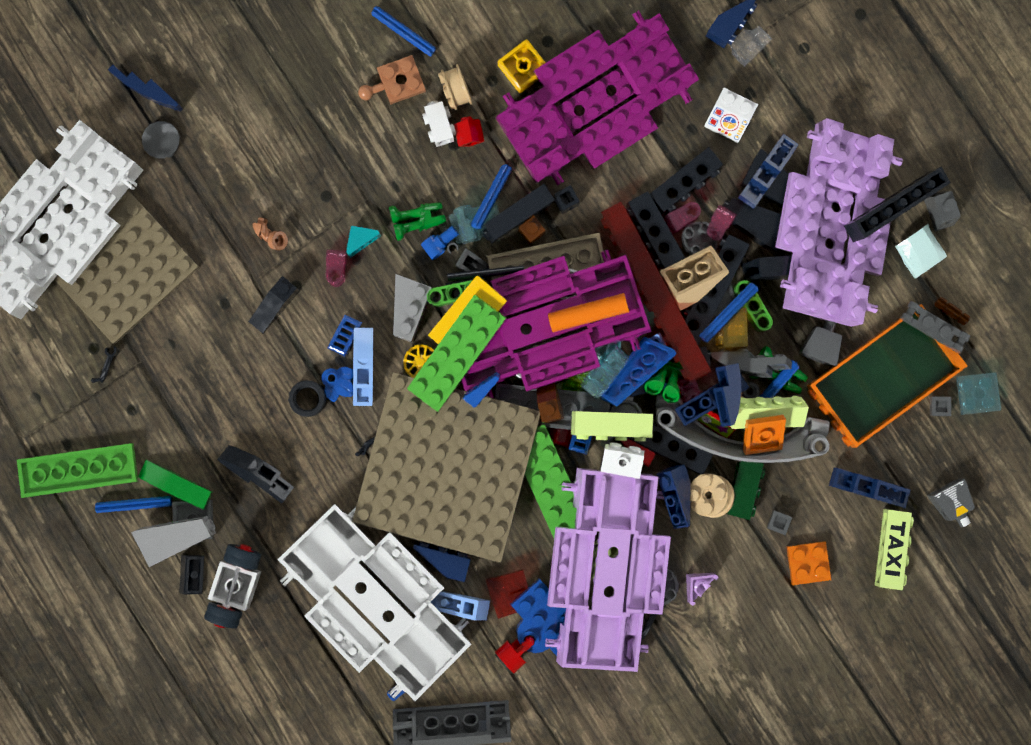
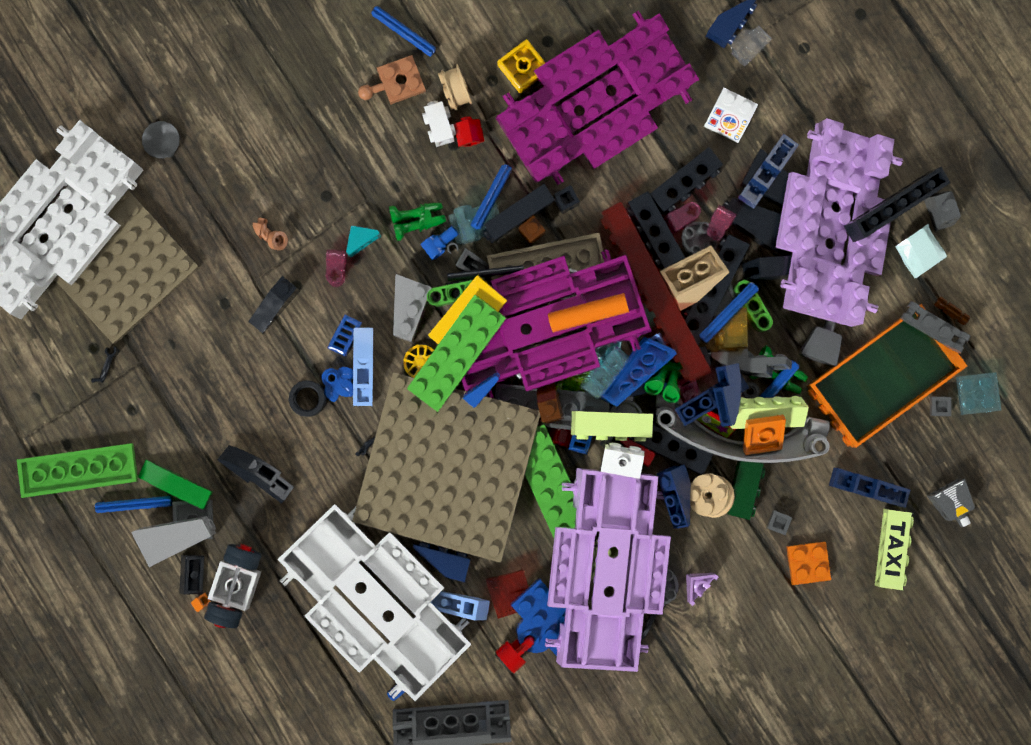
dark blue slope [108,65,183,112] -> none
none -> orange piece [190,593,211,612]

